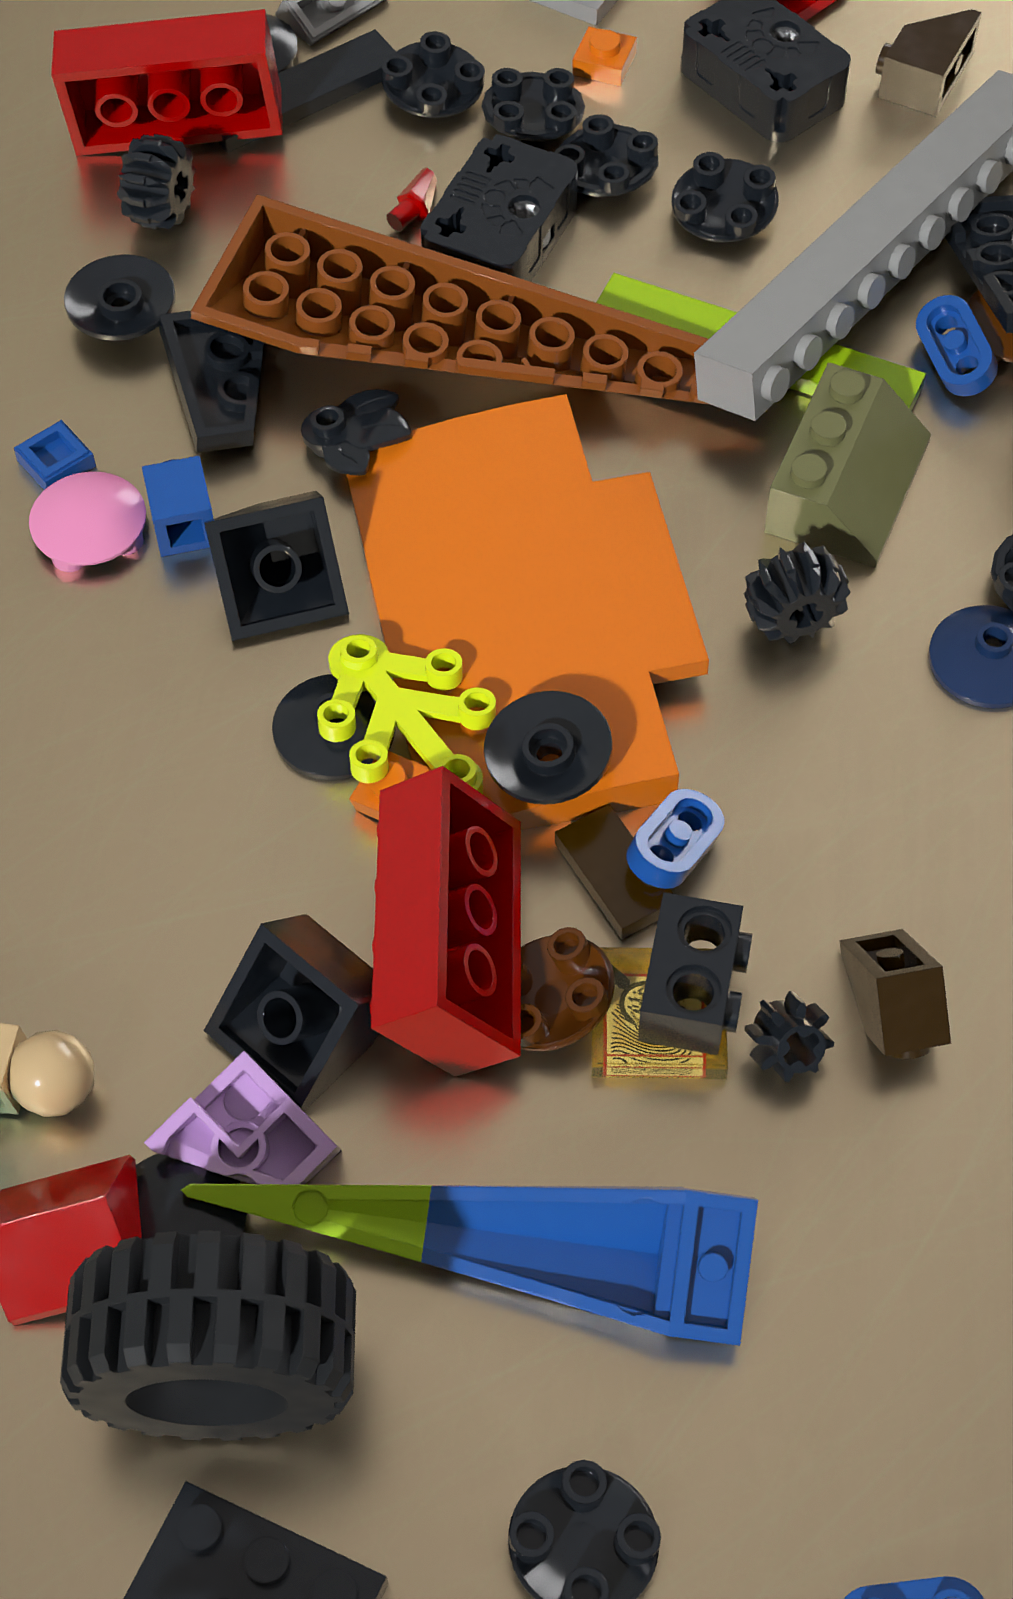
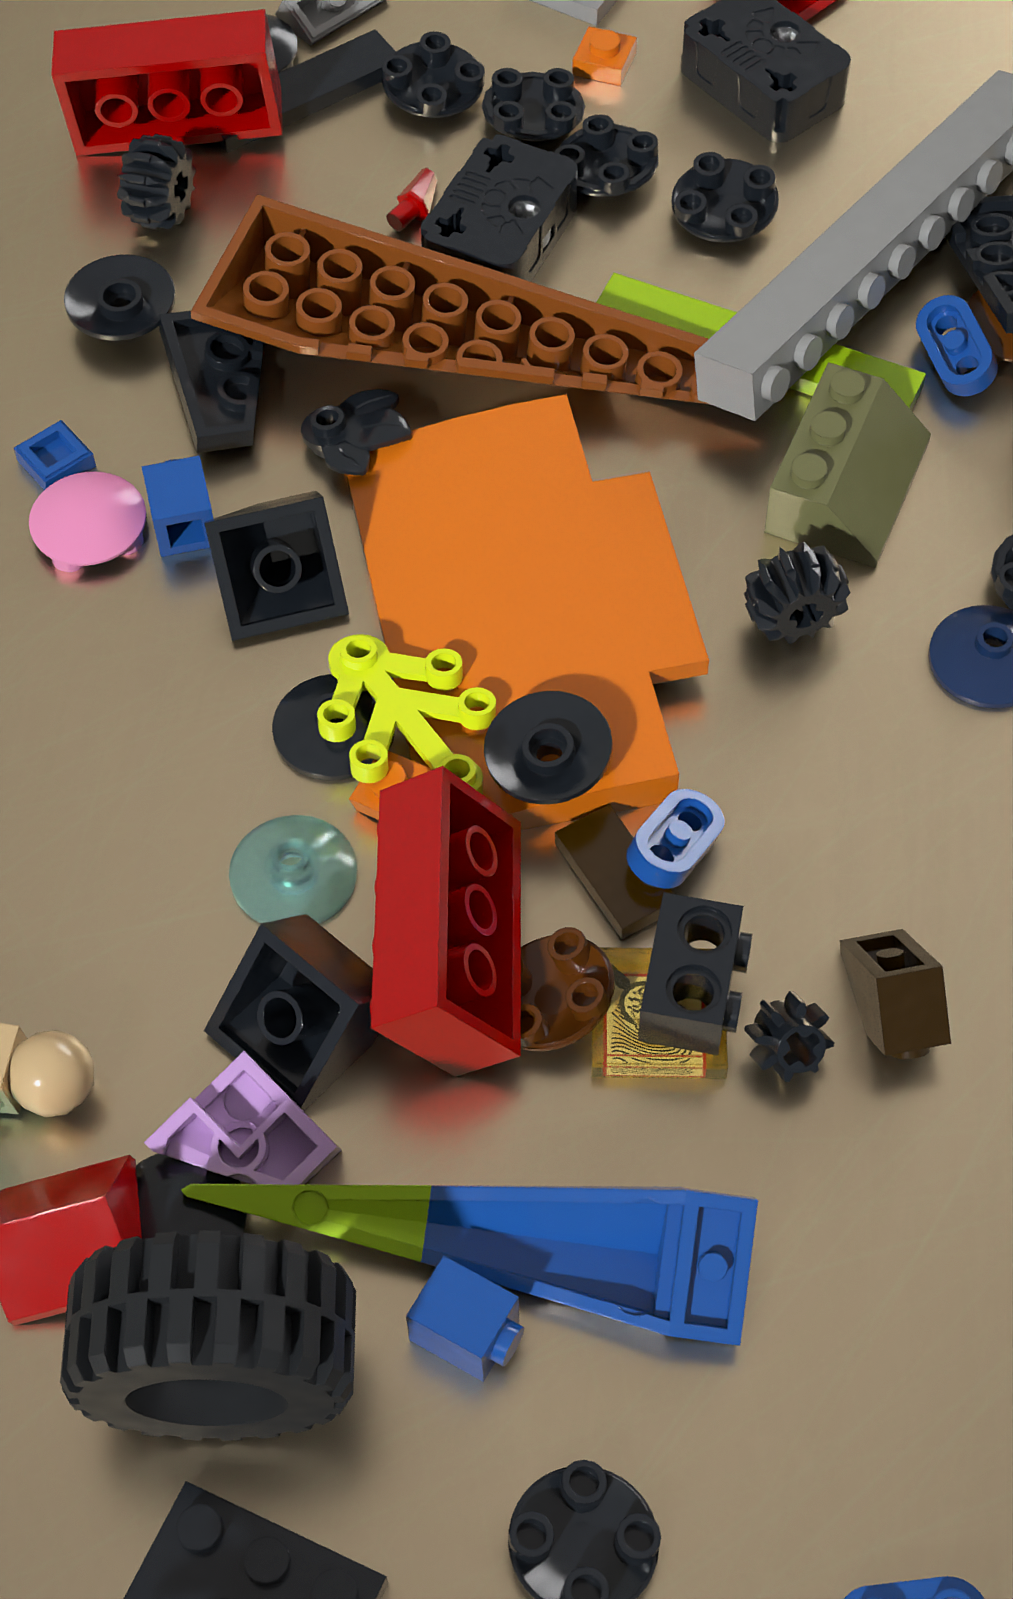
dark brown slope [875,9,981,117] -> none
none -> clear light blue dish [229,815,358,924]
none -> blue brick [406,1255,525,1382]

